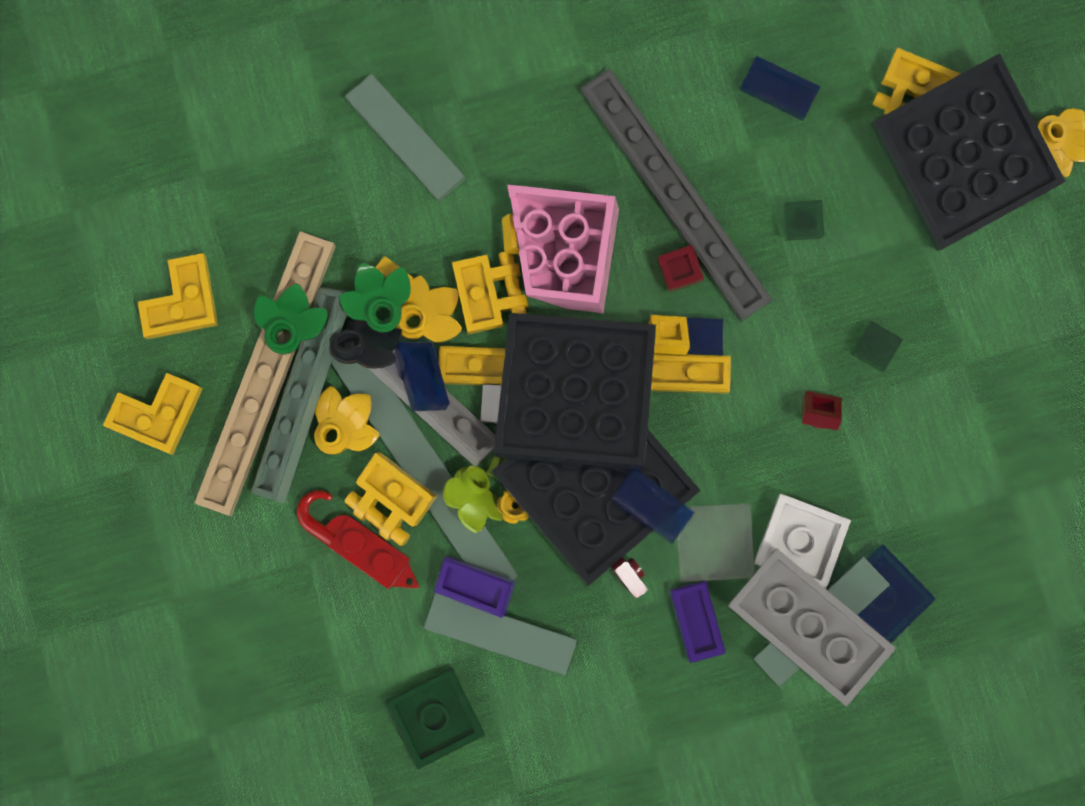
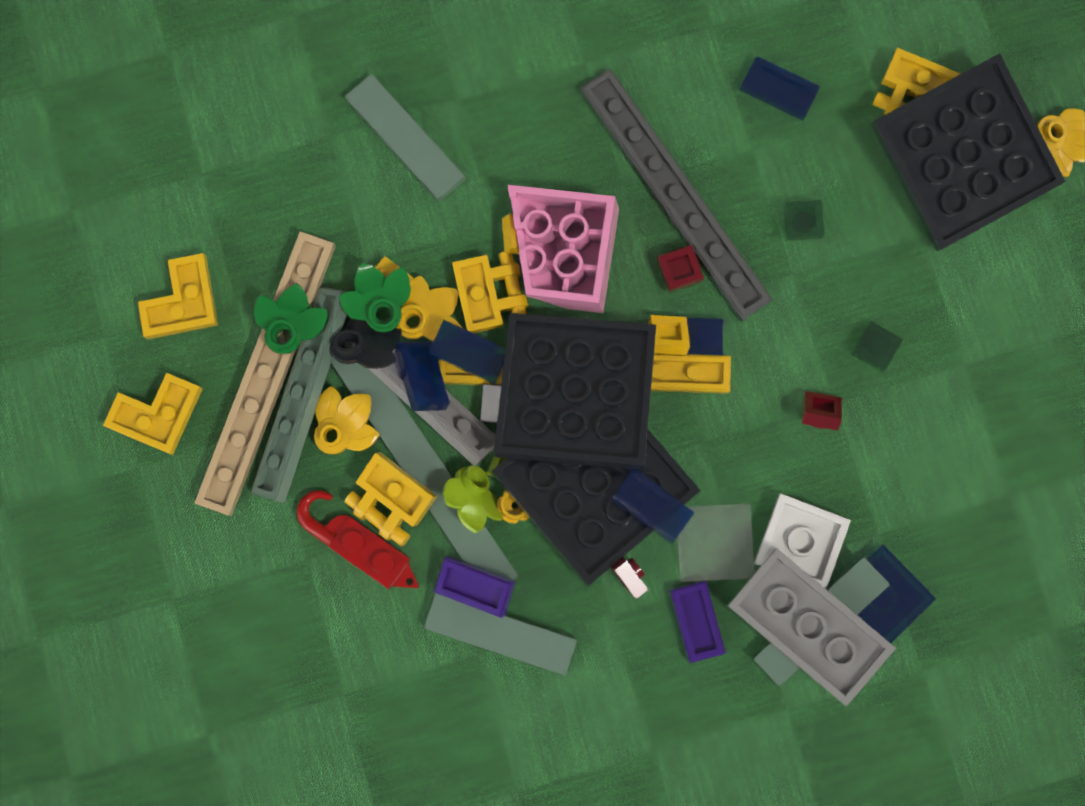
dark green tile [385,667,486,770] -> none
none -> clear blue tile [428,320,506,385]

